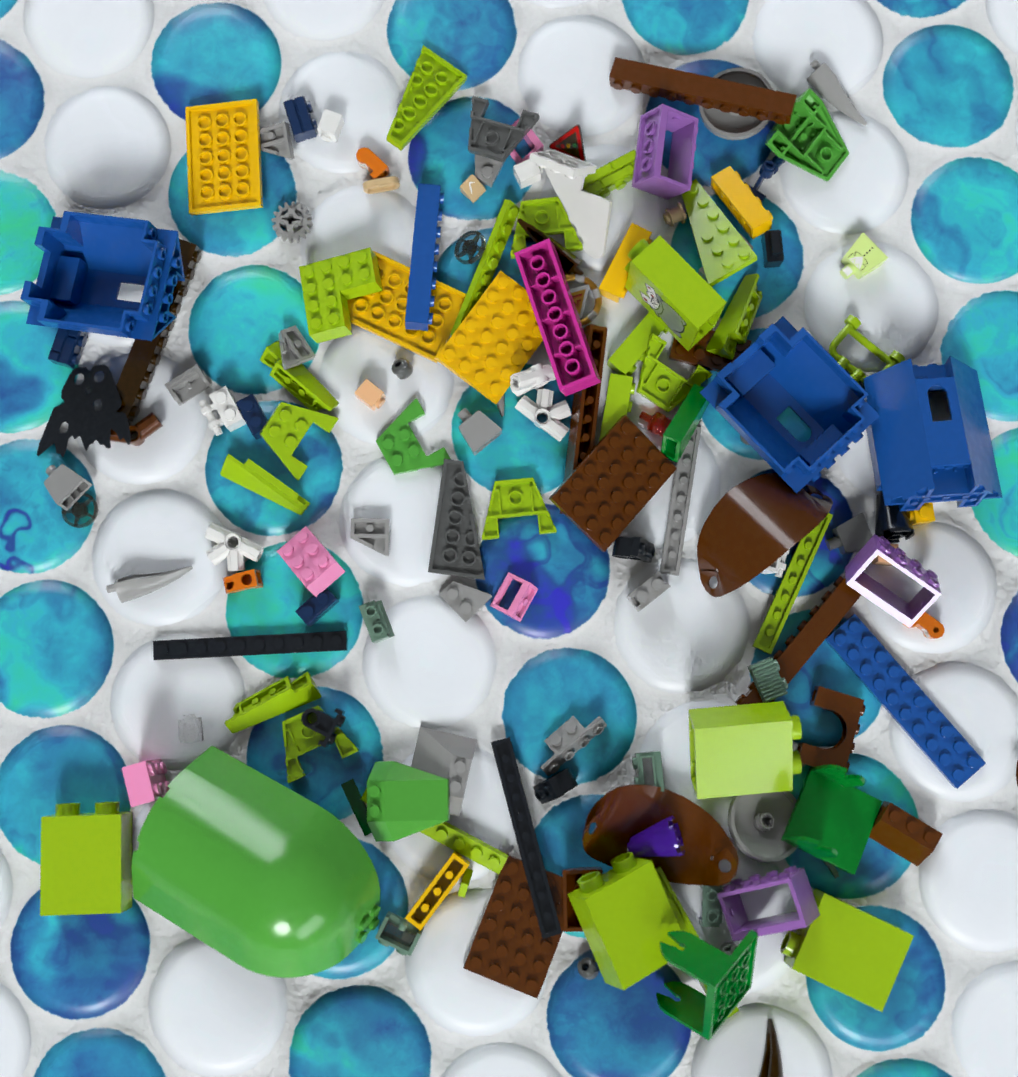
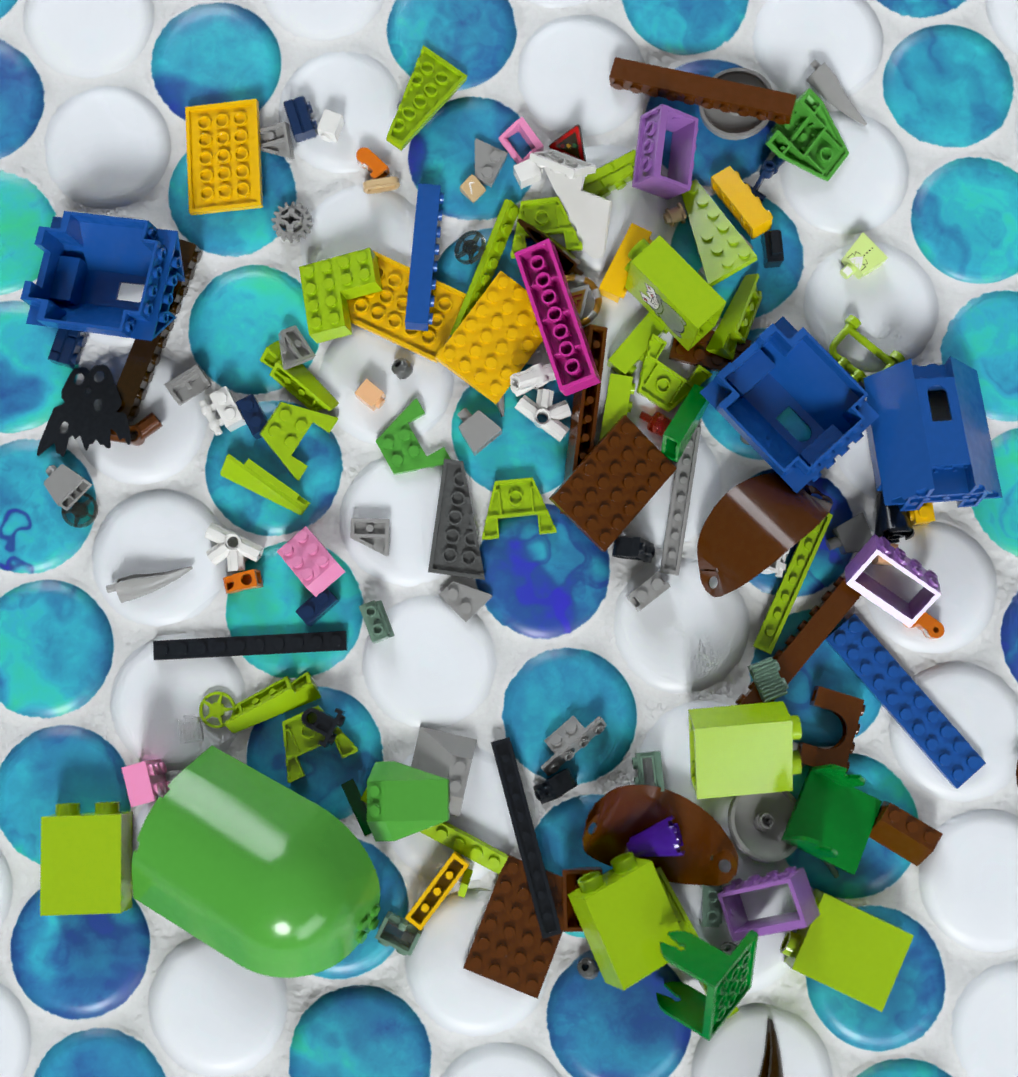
dark grey wing [468,96,540,162] -> none
bright pink tile [490,572,538,622] -> none
none -> lime wheel [199,692,236,728]

